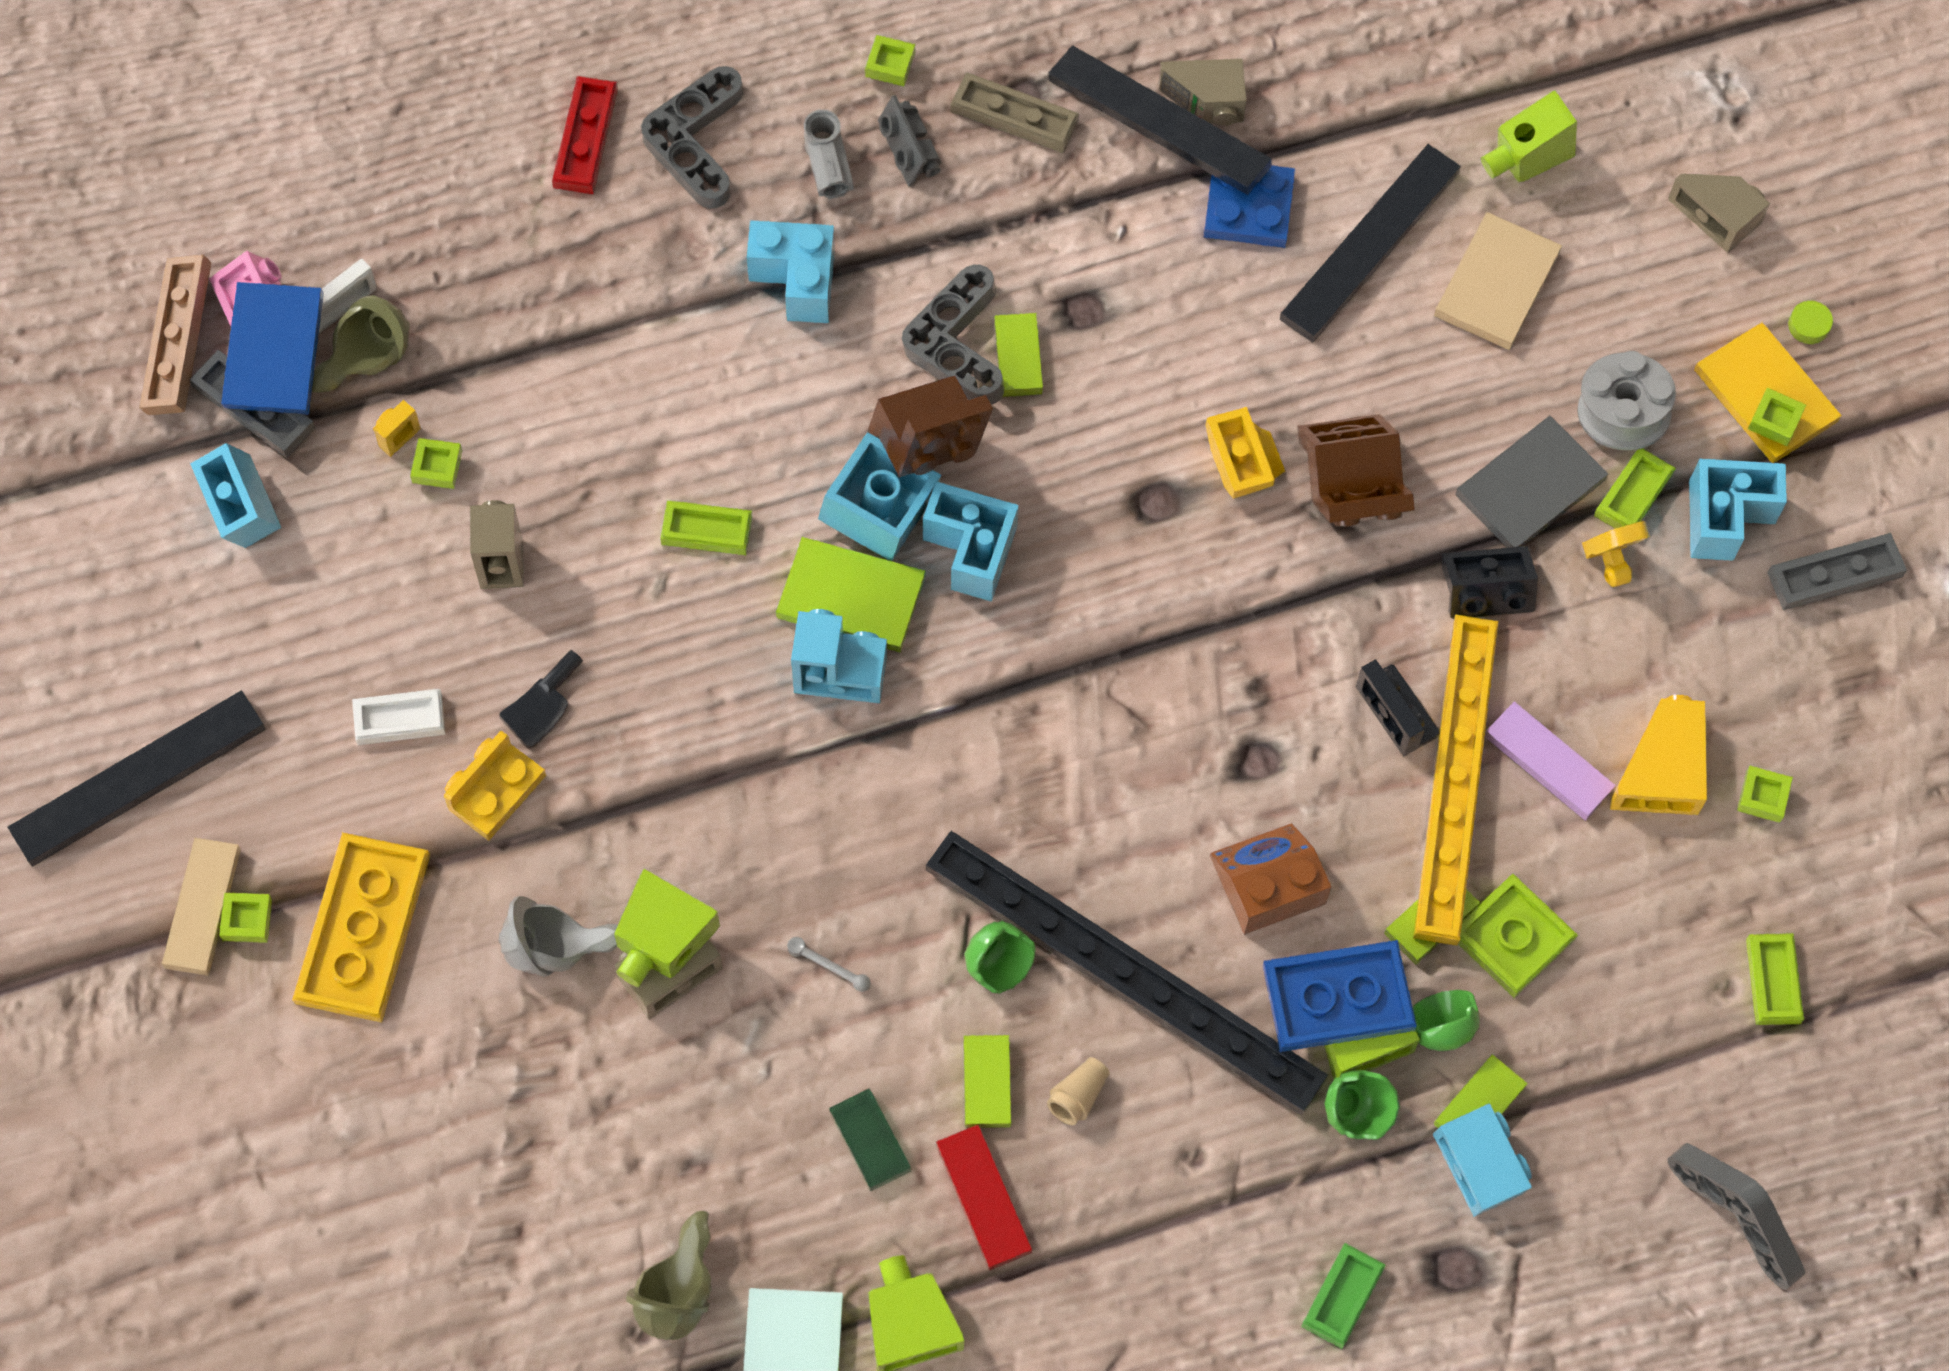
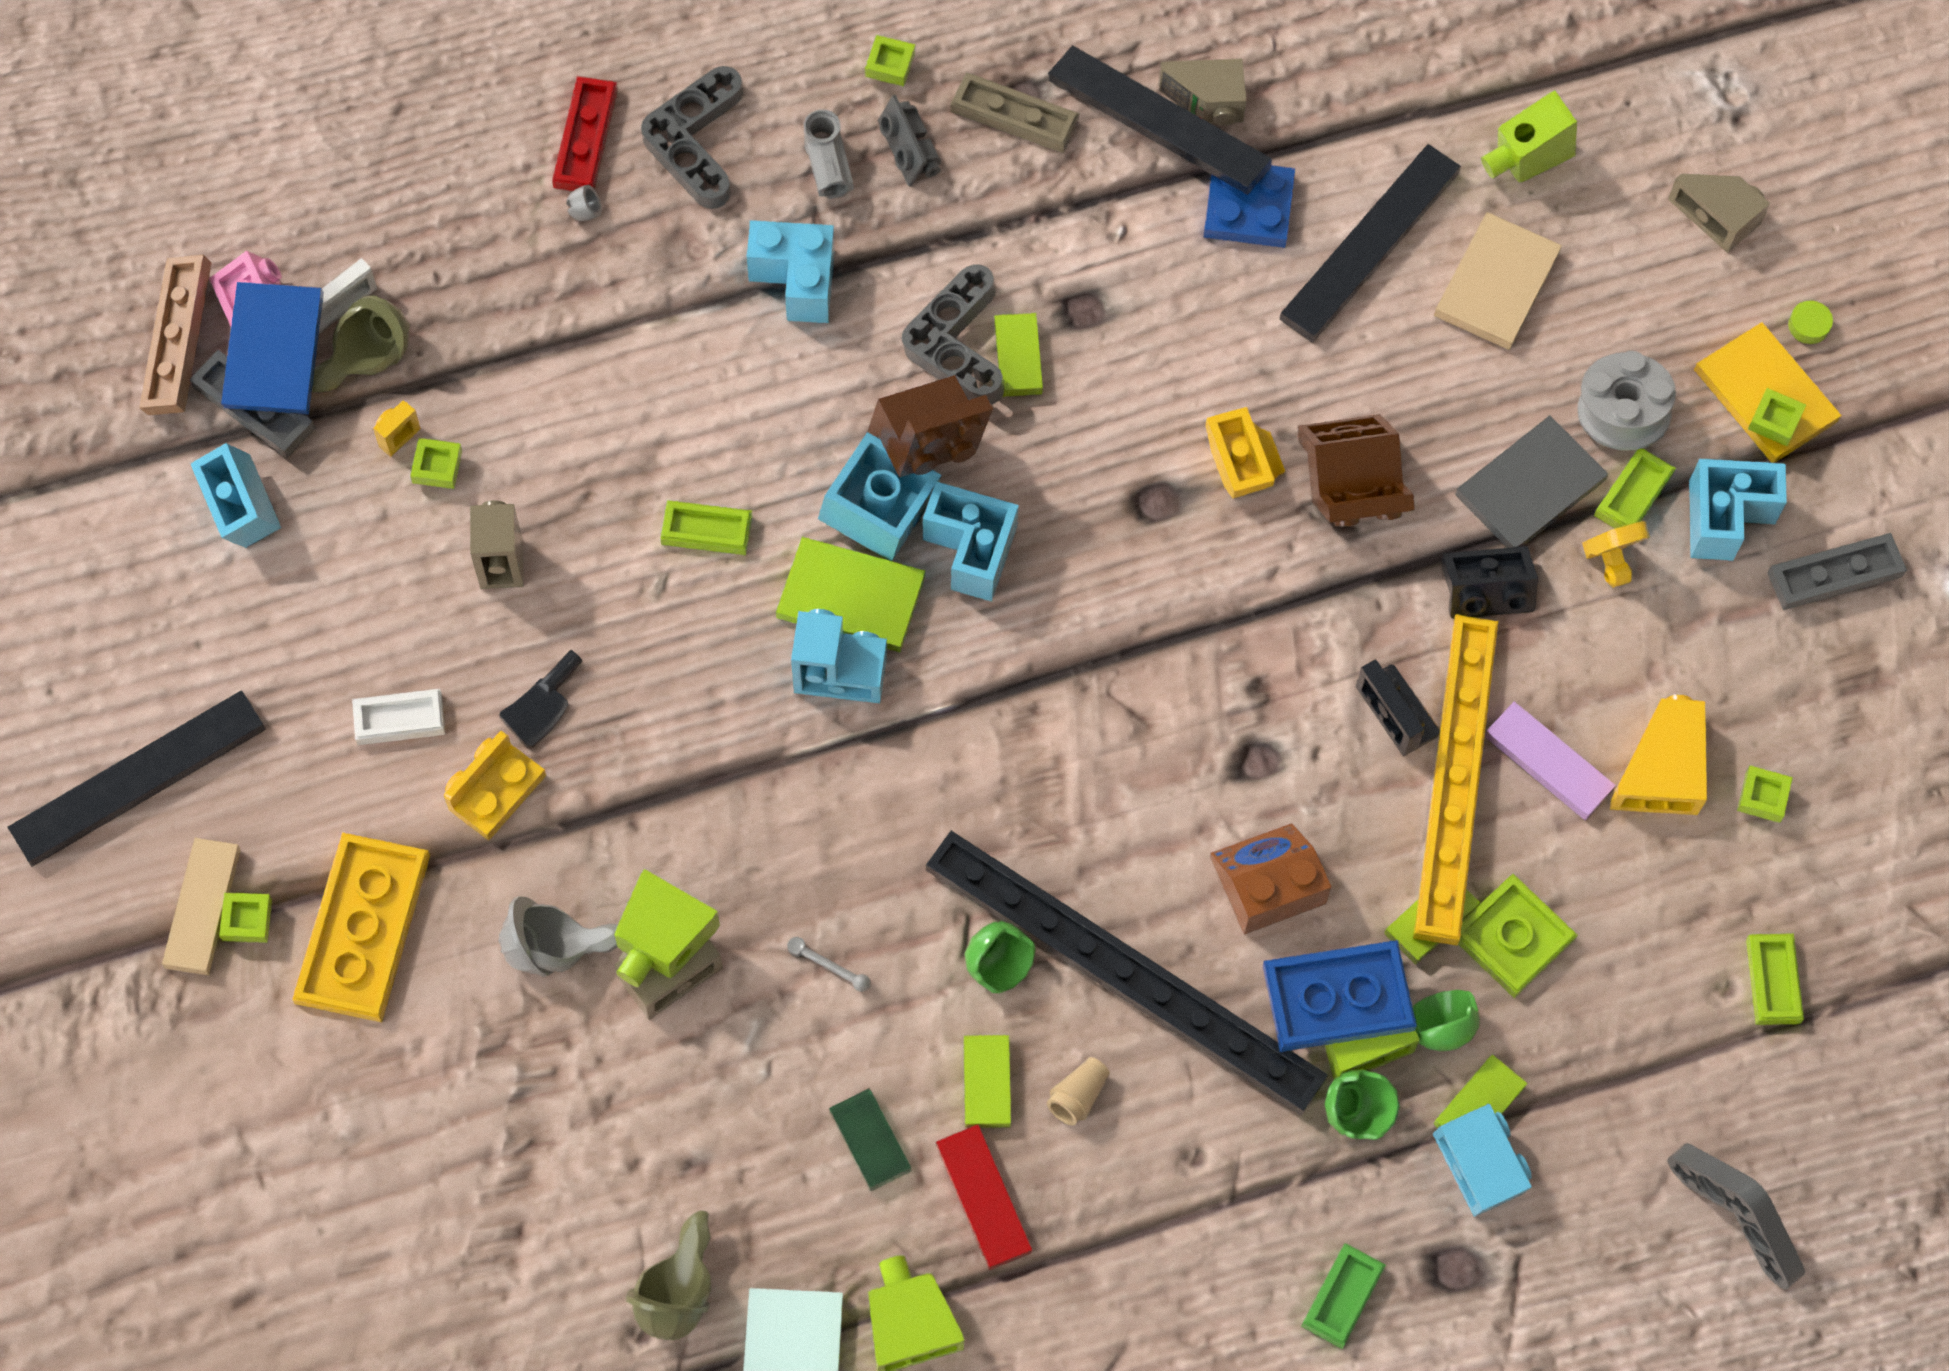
none -> light grey hinge [566,185,602,221]

